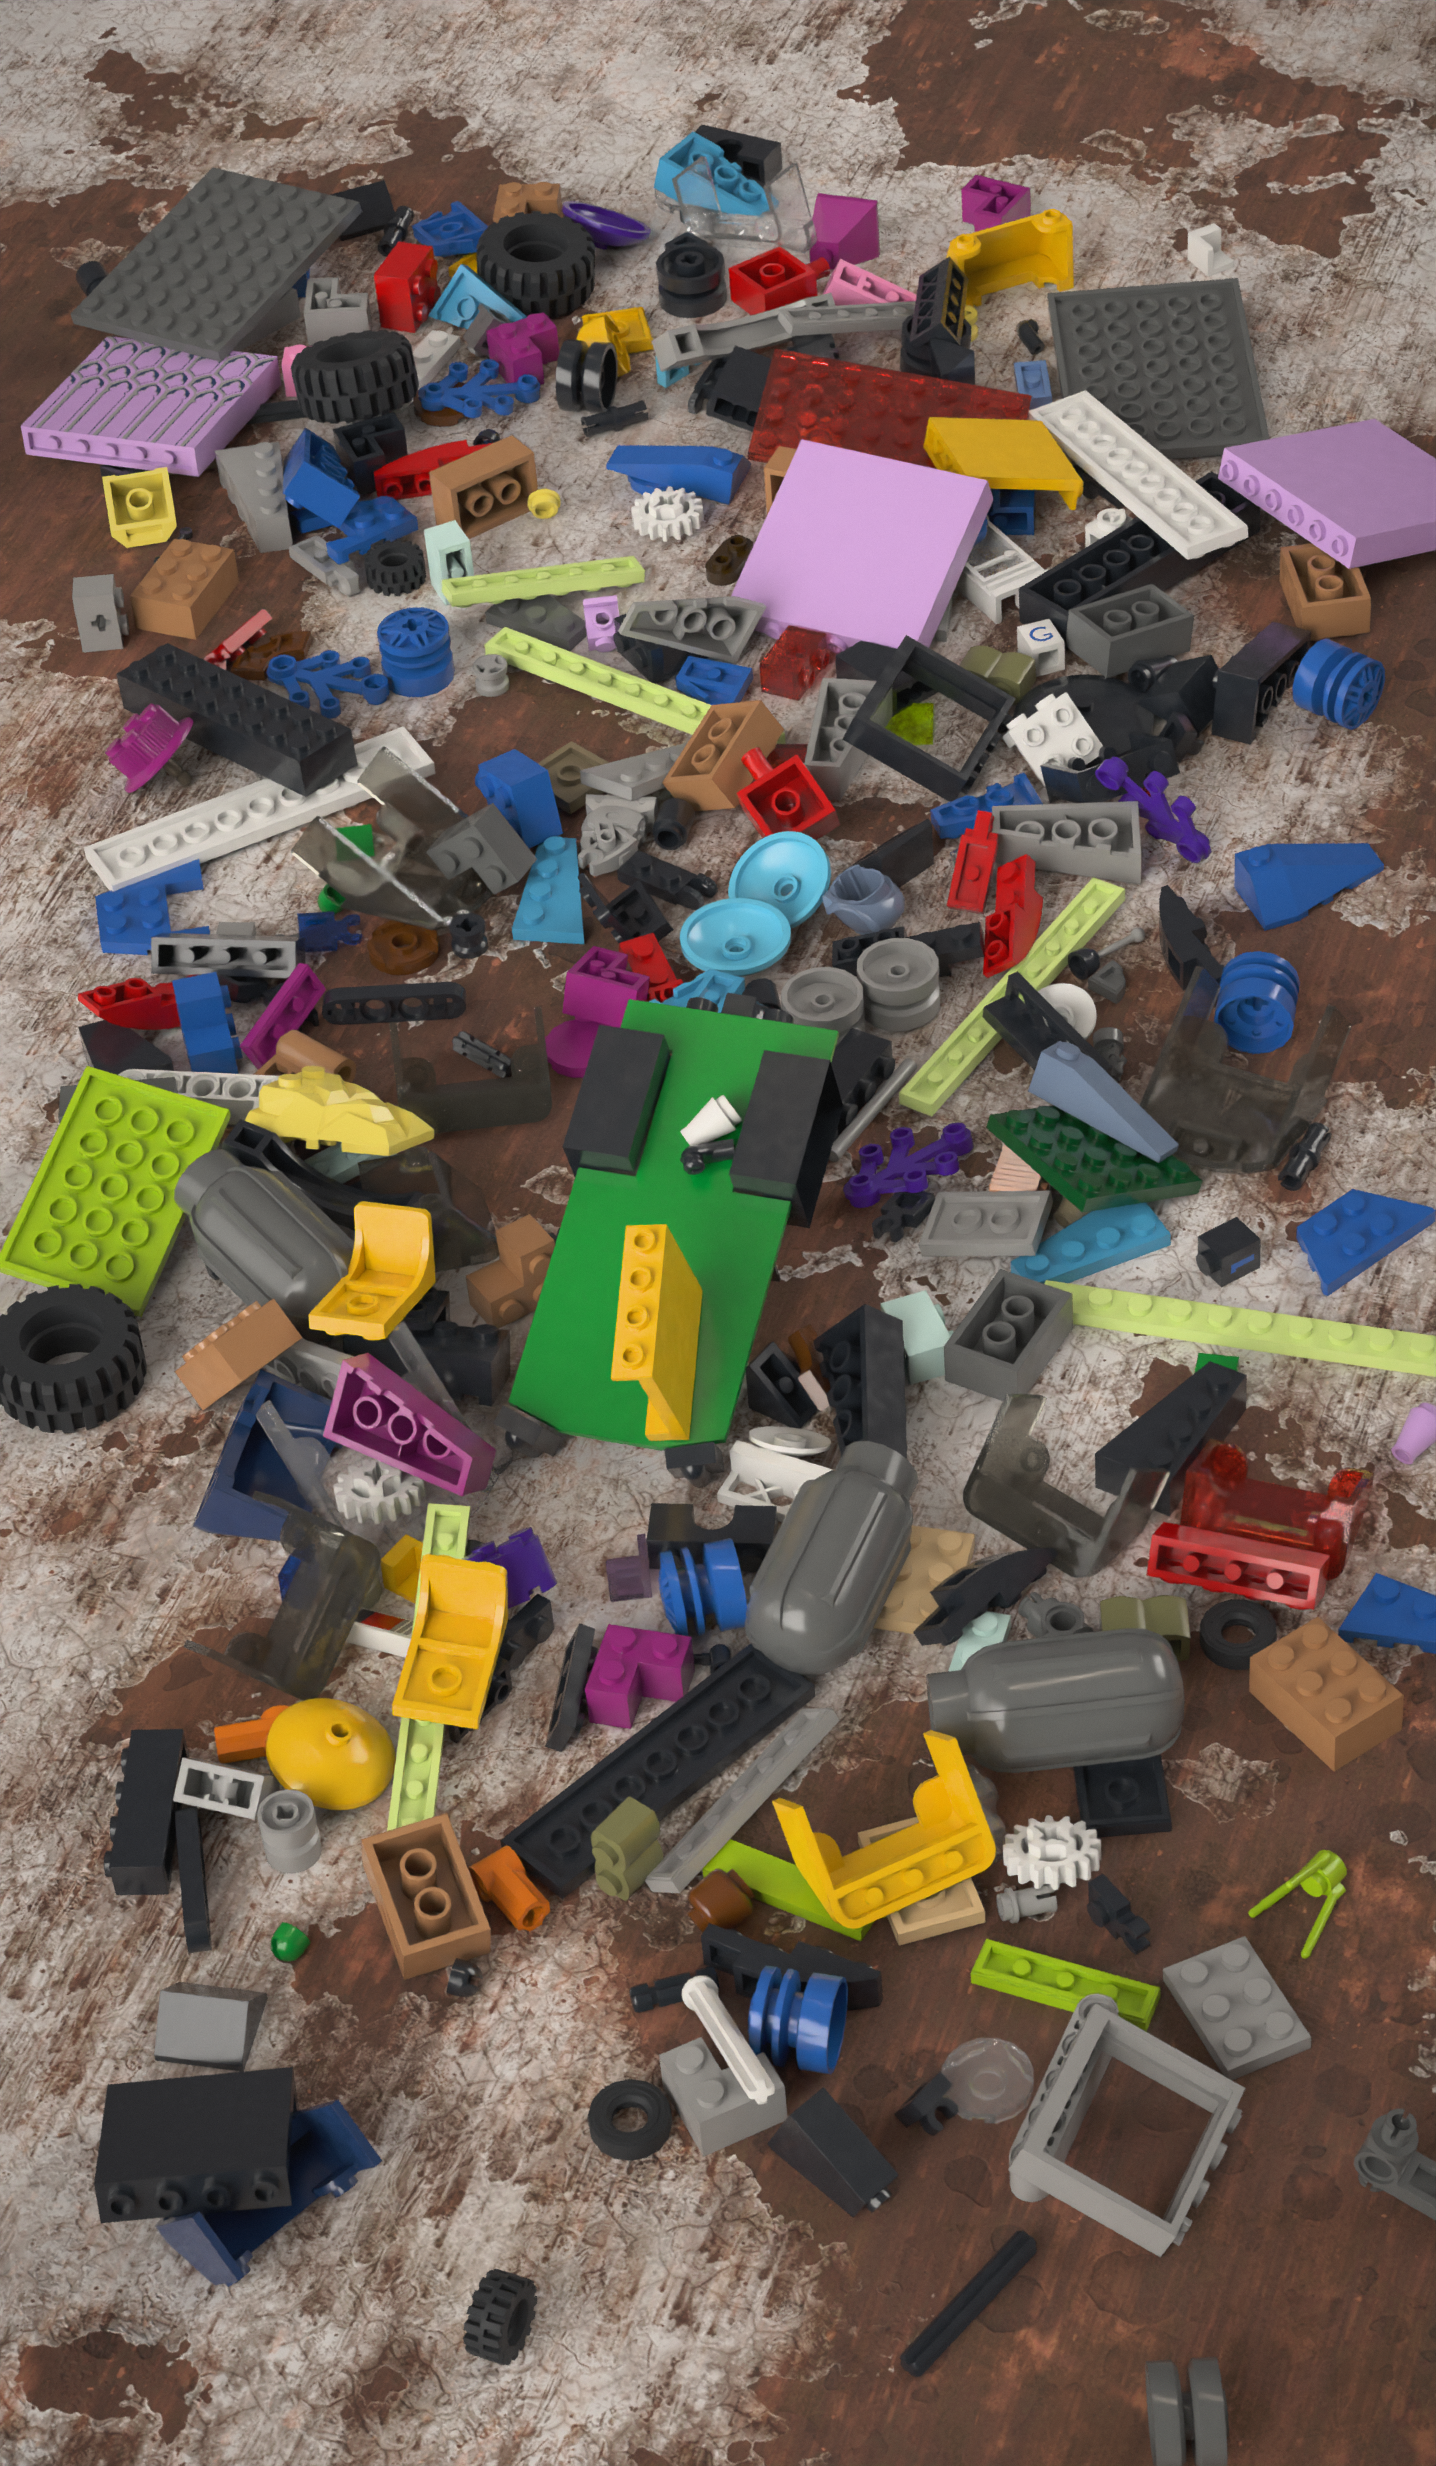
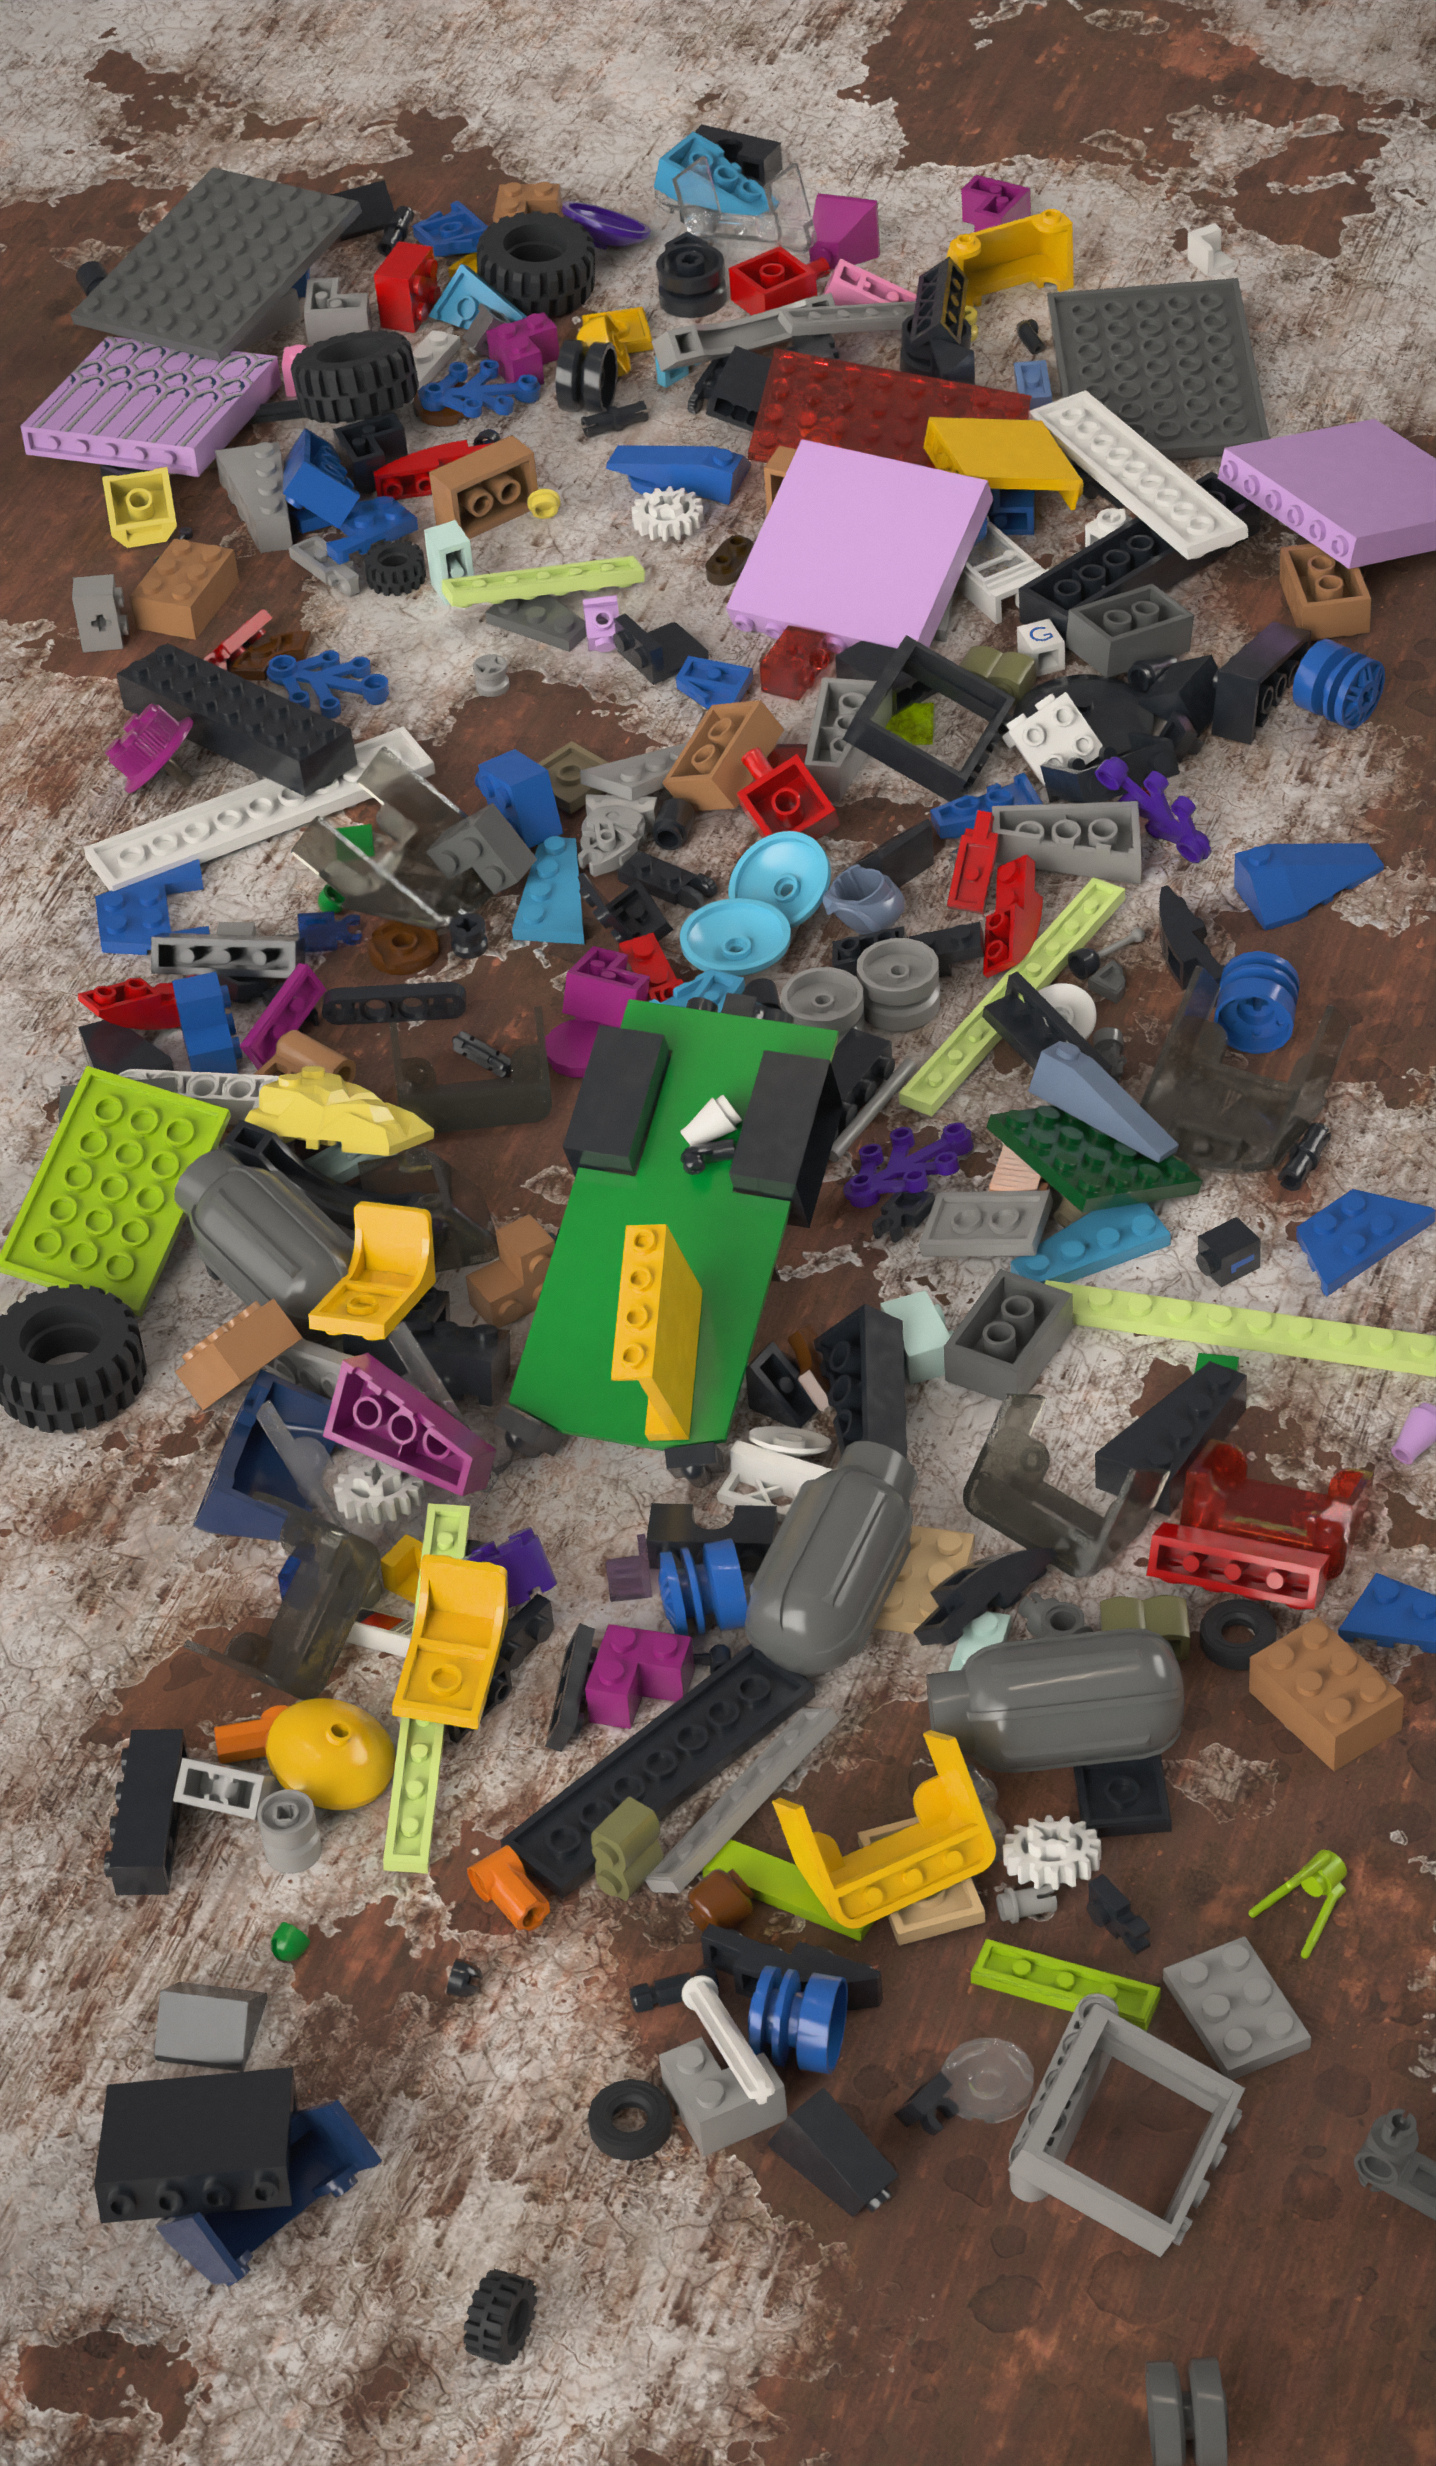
black beam [175,1806,212,1954] -> none
medium nougat brick [361,1813,491,1980] -> none
blue wheel [377,607,455,697] -> none
yellowish green plate [484,627,786,760] -> none
light grey wedge [618,596,766,664] -> none
black axle [900,2230,1037,2377] -> none

